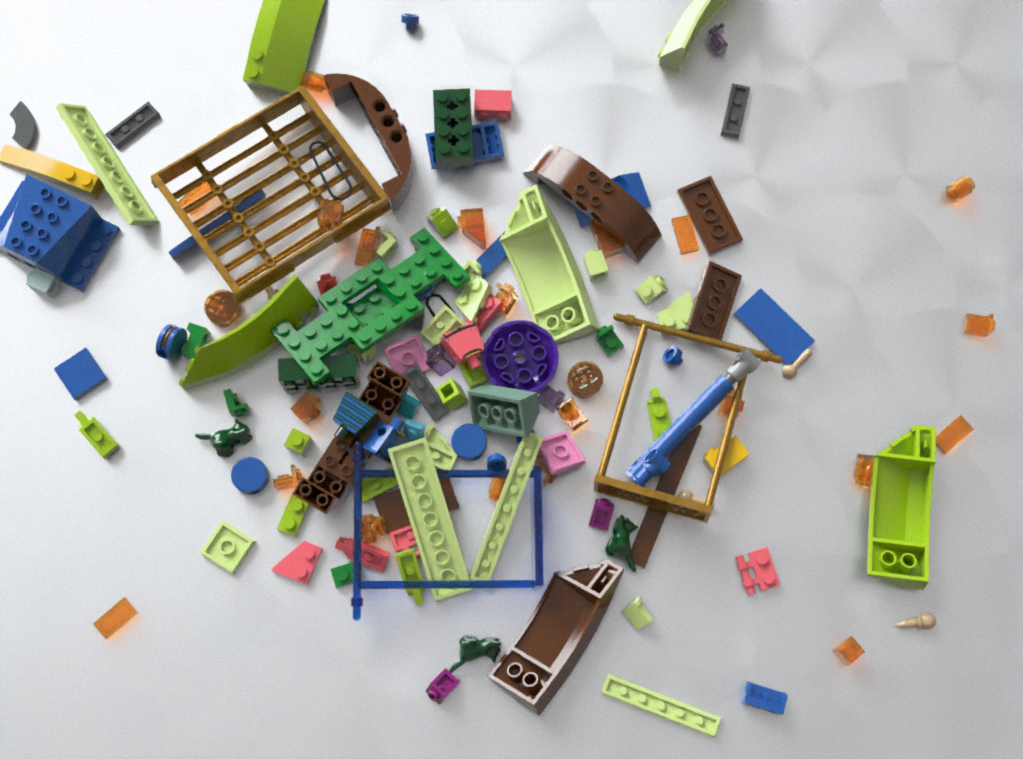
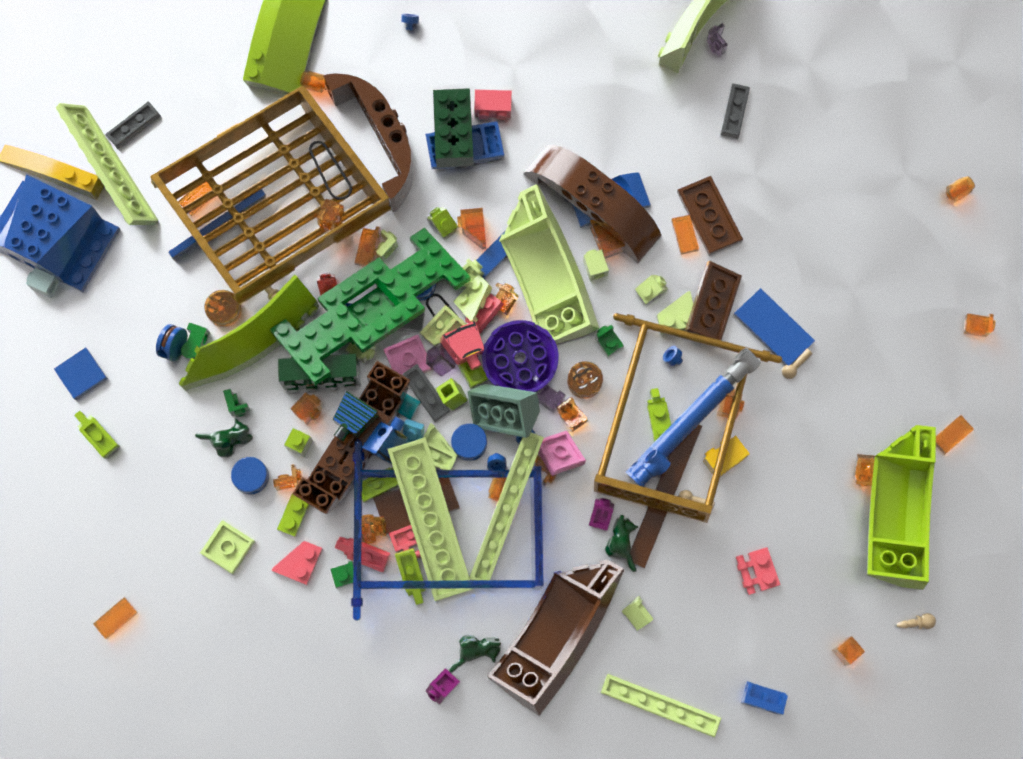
dark grey tile [9,101,36,150] -> none

